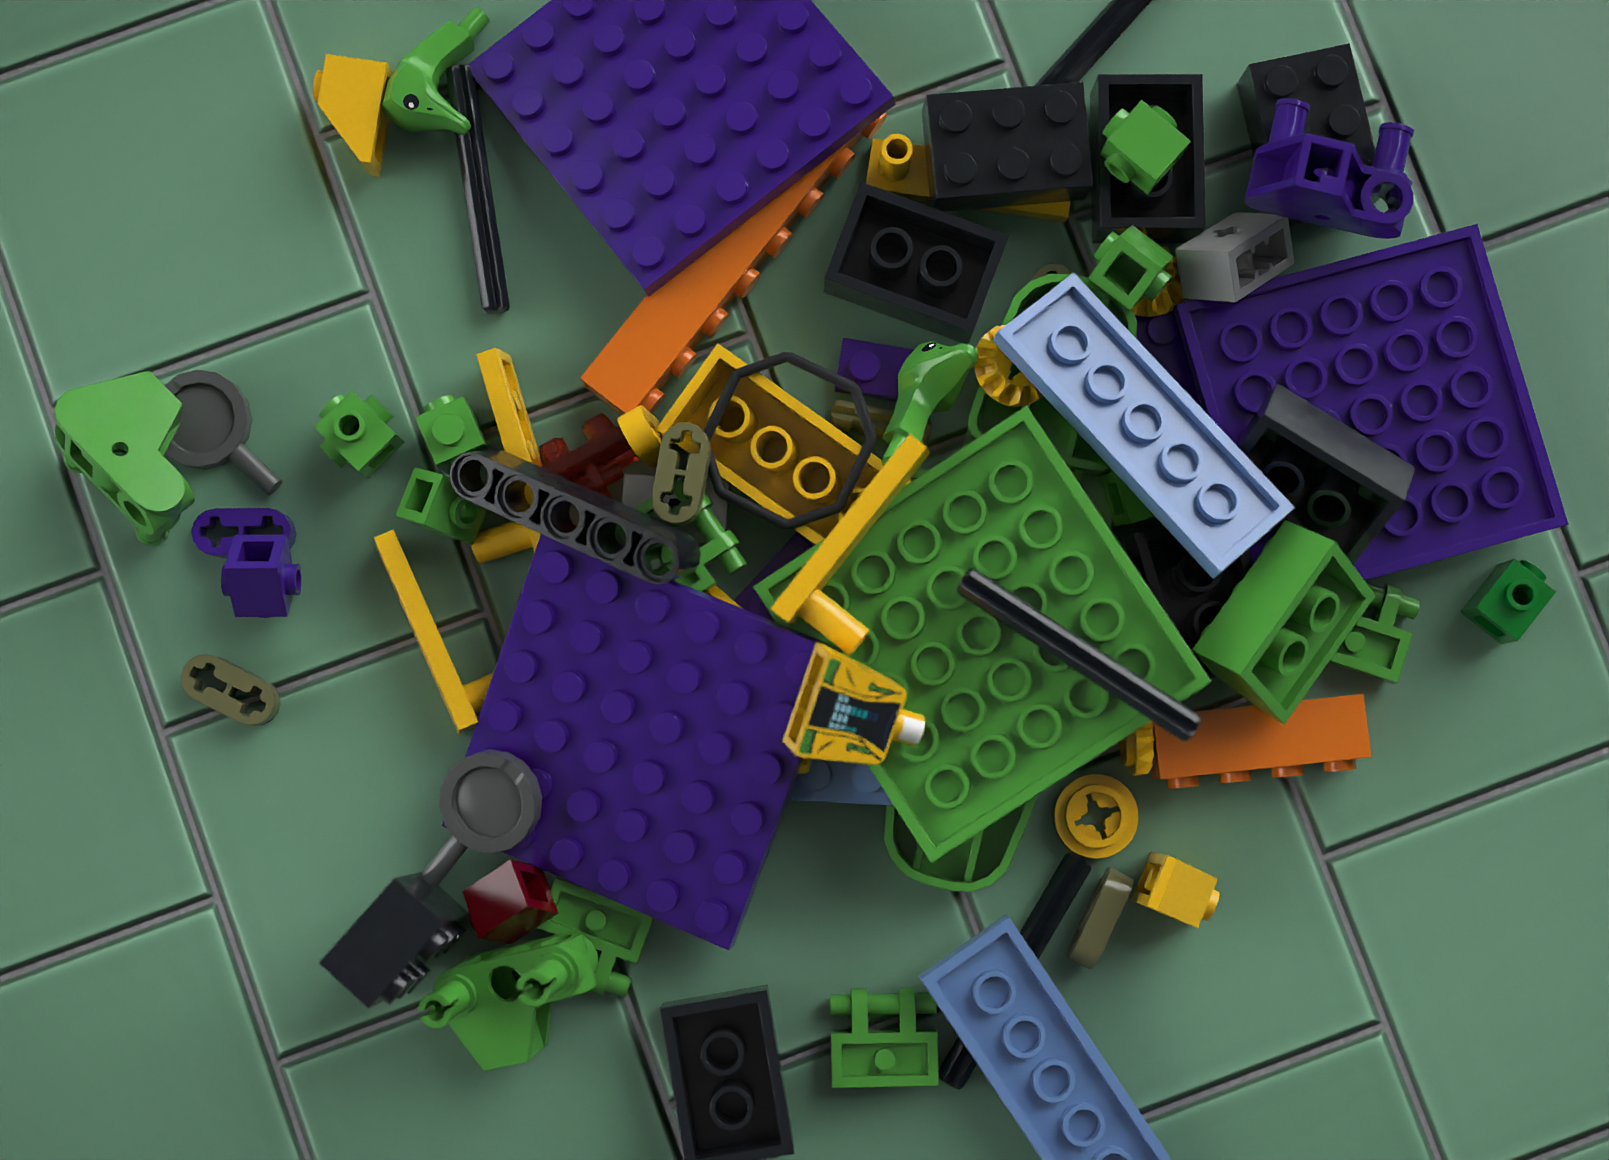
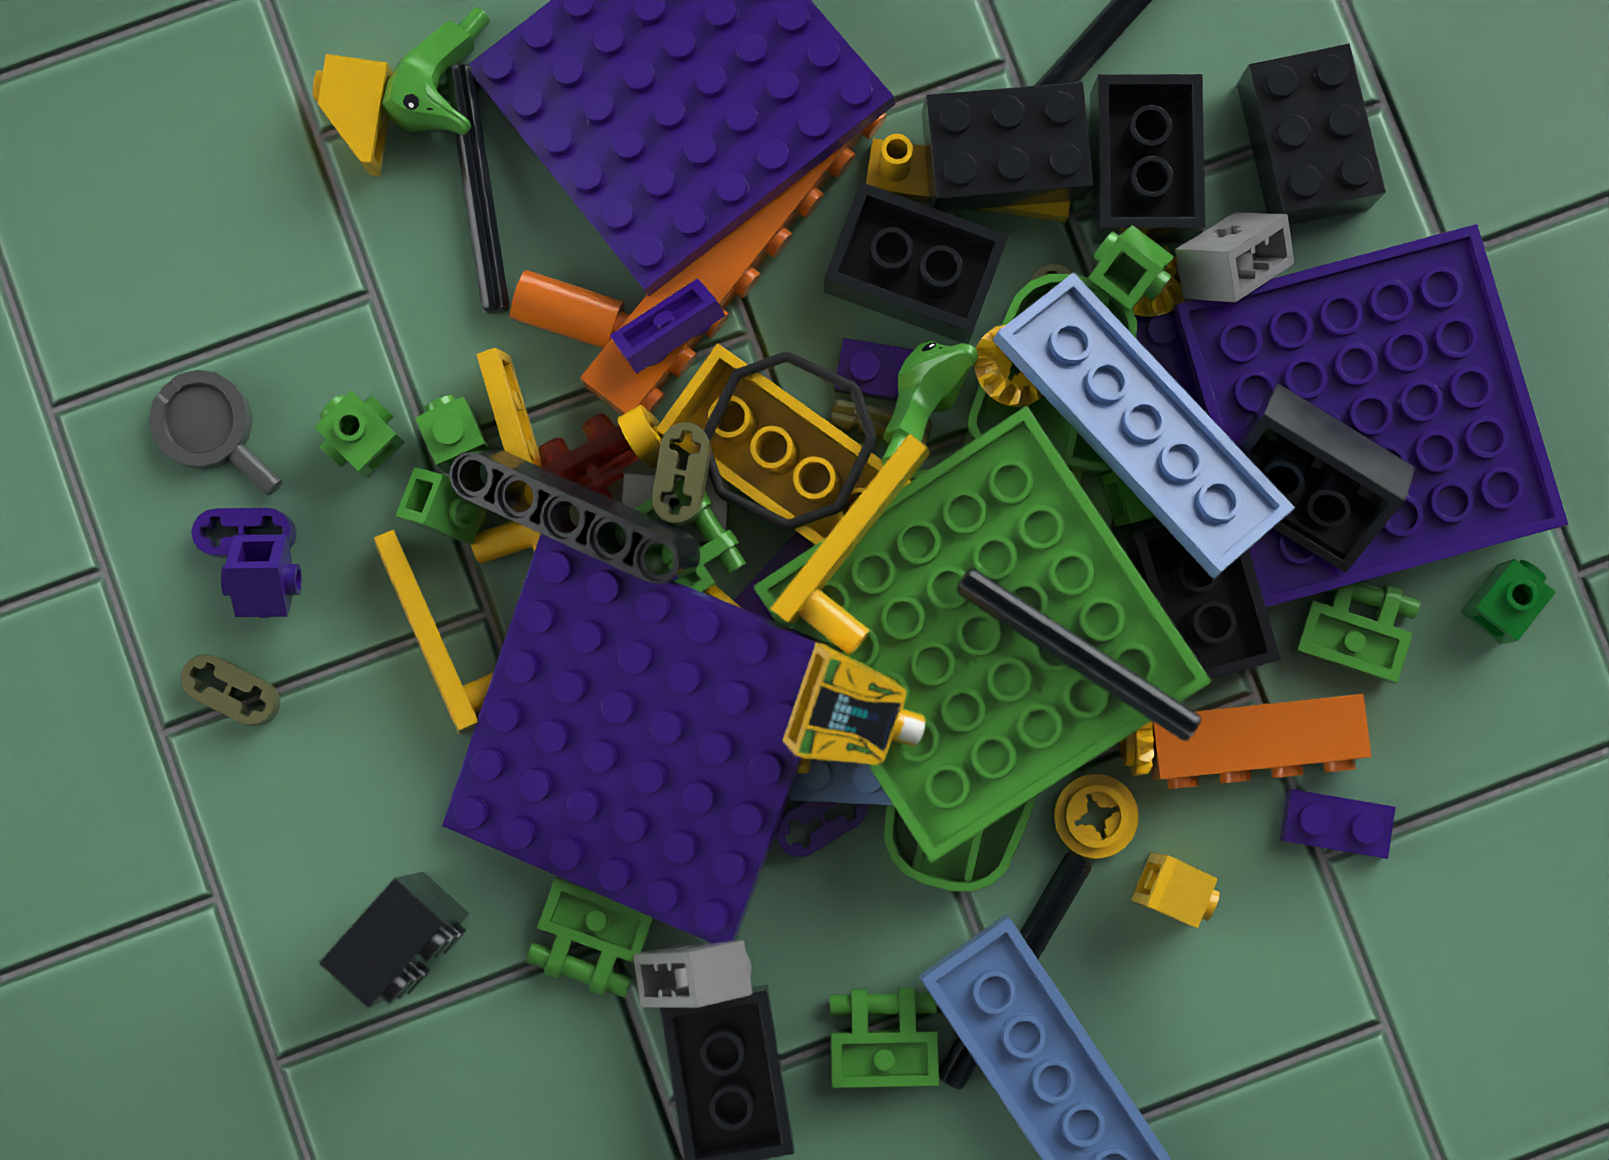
bright green piece [54,371,195,546] -> none
bright green piece [418,931,598,1071] -> none
dark grey piece [421,749,542,886] -> none
dark red brick [462,859,558,944] -> none
olive beam [1066,867,1134,970] -> none
bright green brick [1100,100,1191,195] -> none
bright green slope [1192,520,1376,724] -> none
dark purple piece [1245,98,1414,239] -> none
none -> orange brick [510,270,631,349]
none -> dark purple plate [610,278,725,374]
none -> light grey brick [633,940,753,1008]
none -> dark purple beam [776,801,868,857]
none -> dark purple plate [1279,789,1396,859]

